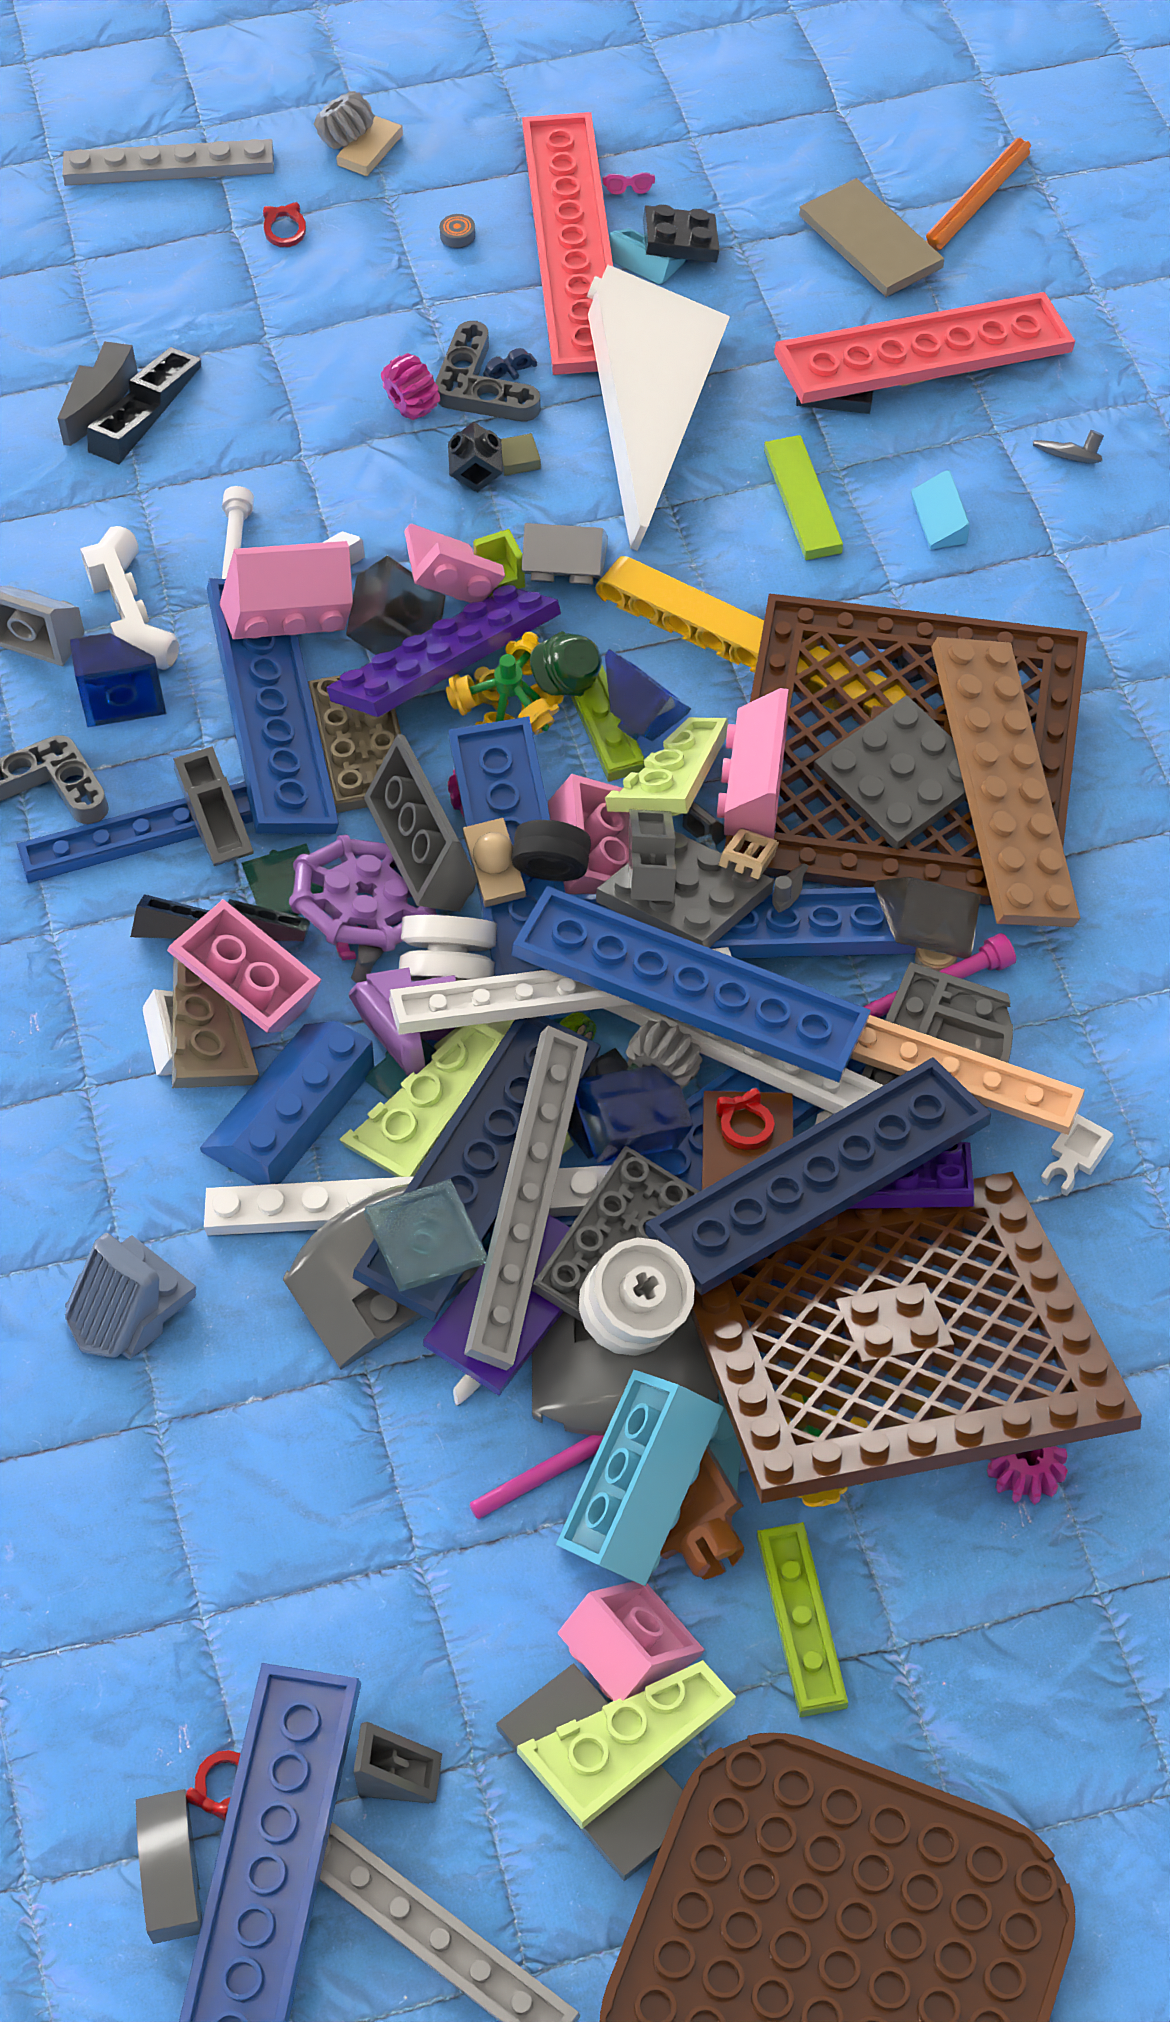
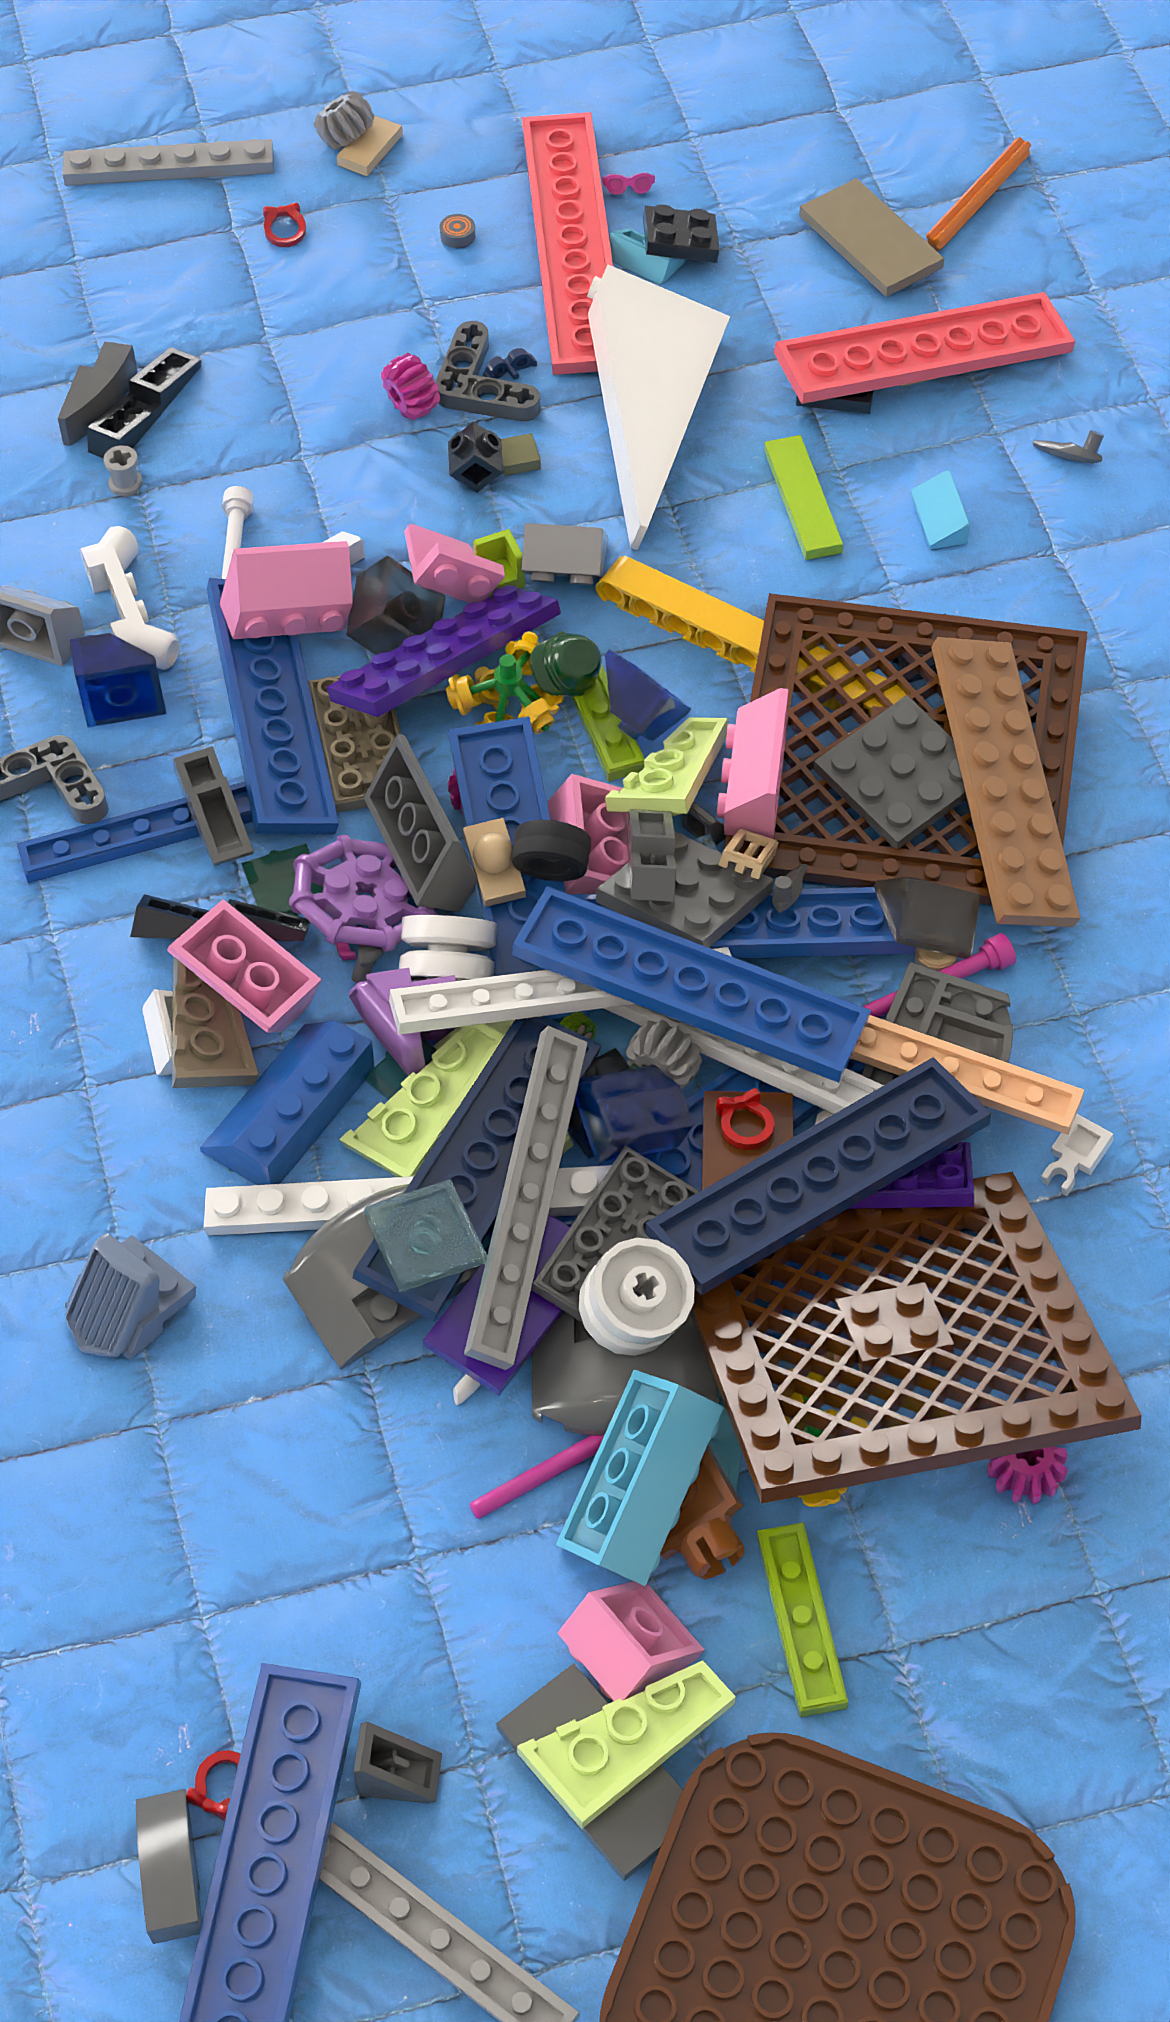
none -> light grey bush [103,445,143,497]

